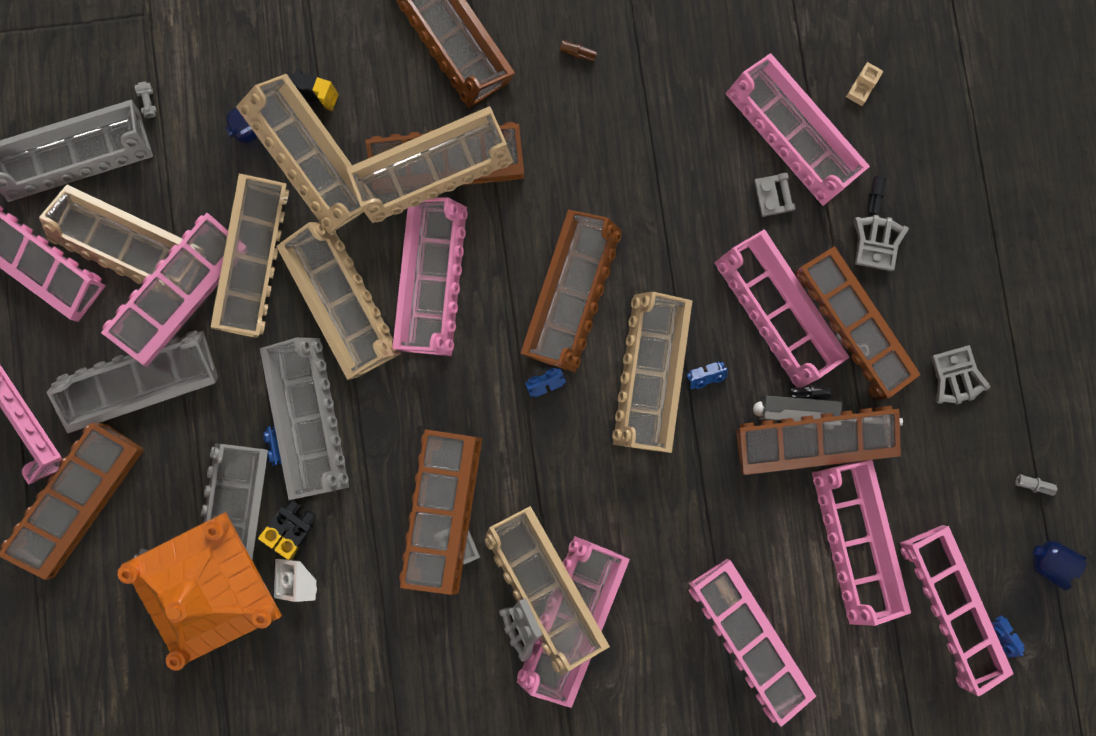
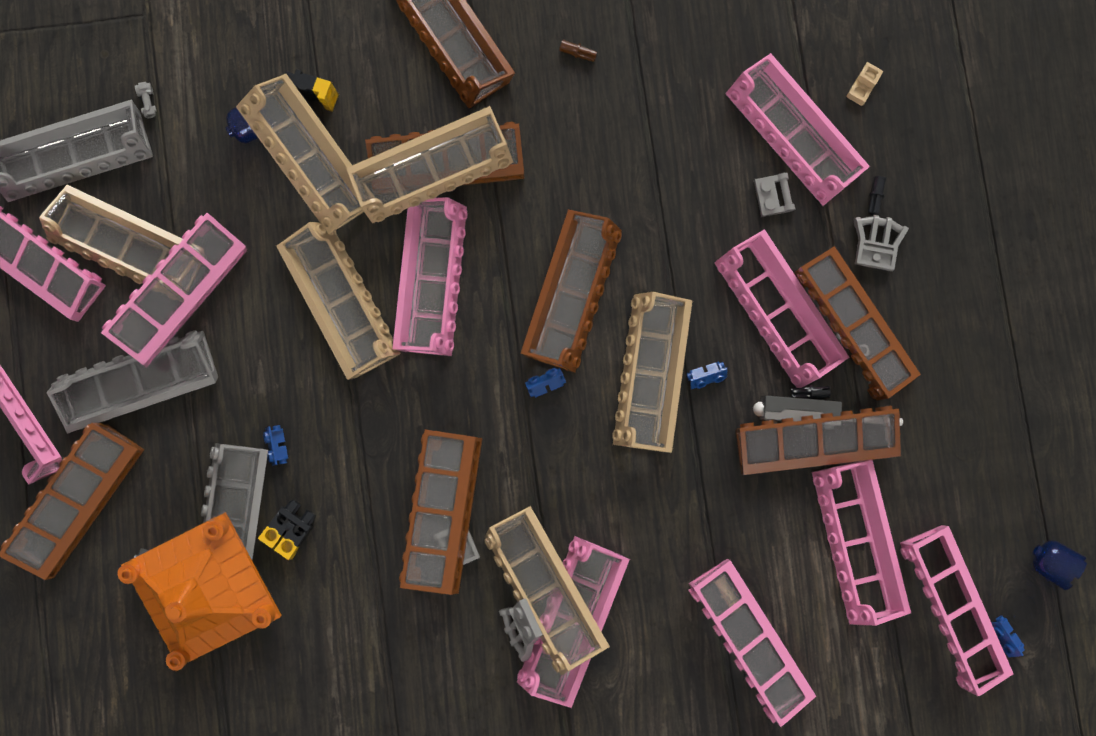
clear window [211,173,289,338] -> none
window [260,337,349,500] -> none
white slope [274,559,317,602] -> none
light grey plate [931,345,990,405] -> none
light grey axle [1015,474,1057,496] -> none

